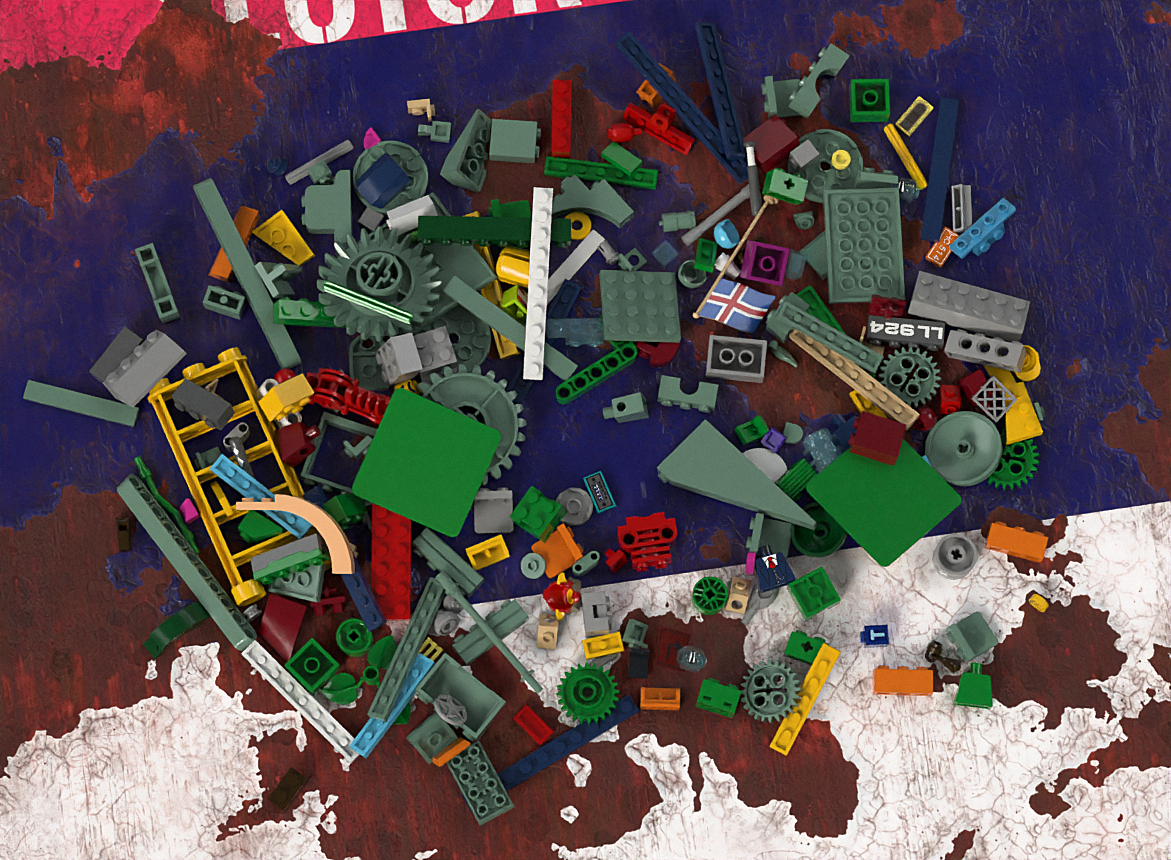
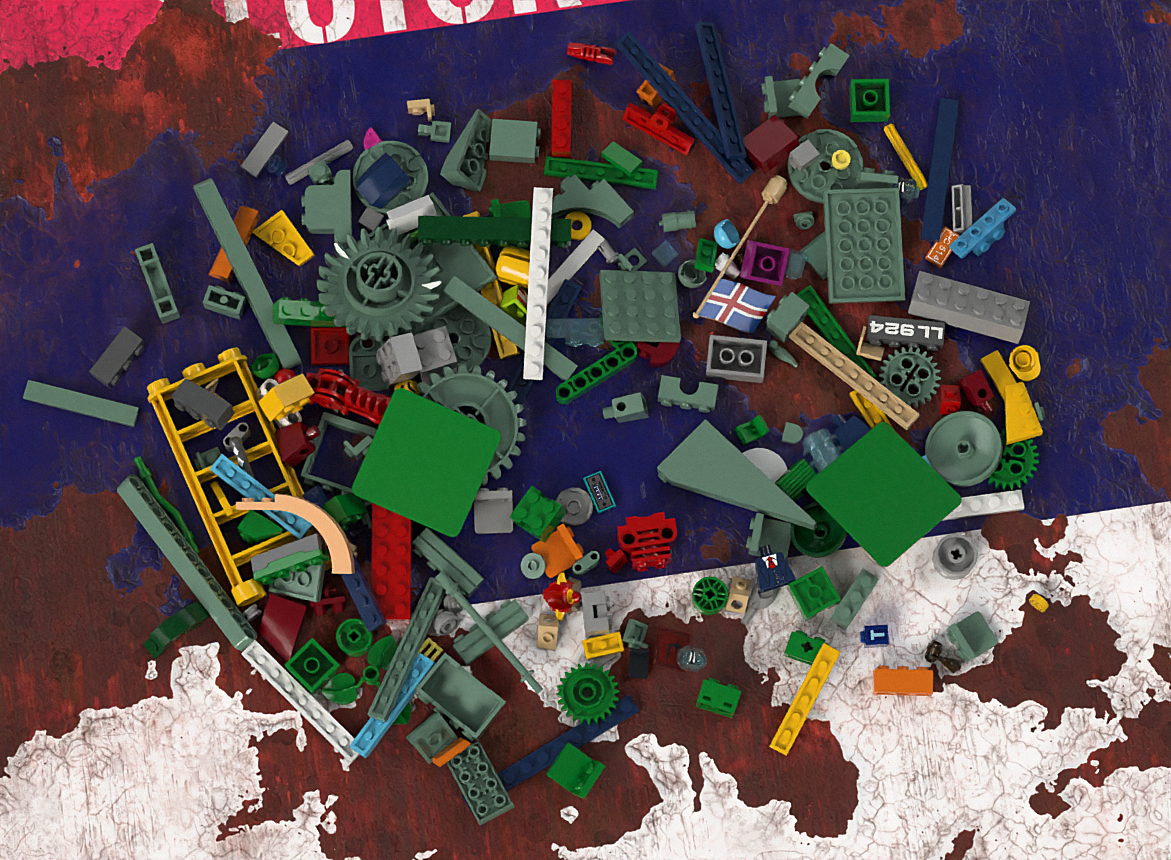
light grey slope [103,330,187,407] -> none
dark brown bar [116,516,132,552] -> none
dark pink slope [179,498,200,525] -> none
sand green bracket [255,262,302,298] -> none
dark brown brick [268,767,308,812] -> none
axle [323,280,414,324] -> none
light grey wheel [434,694,467,726] -> none
yellow hinge [466,535,510,571] -> none
red tile [513,704,554,746] -> none
red plant [607,123,642,142] -> none
orange hinge [640,687,680,710] -> none
light grey piece [681,184,761,246] -> none
sand green gear [740,659,803,723] -> none
dark grey piece [744,141,763,217] -> none
dark pink tile [745,552,756,575] -> none
dark purple tile [761,427,787,453] -> none
brick [762,168,808,205] -> none
sand green tile [775,300,884,373] -> none
dark red brick [848,411,906,466] -> none
dark red hips [868,294,906,319] -> none
tile [895,96,934,137] -> none
dark red piece [914,407,937,431] -> none
light grey brick [944,329,1027,373] -> none
green torso [953,663,993,709] -> none
light grey window [971,375,1018,422] -> none
orange brick [984,521,1048,563] -> none
none -> light grey tile [241,122,289,178]
none -> green hair [251,353,279,380]
none -> red tile [311,327,350,366]
none -> green bracket [546,743,605,799]
none -> red hinge [567,42,616,65]
none -> sand green brick [830,568,879,630]
none -> white plate [942,490,1024,521]

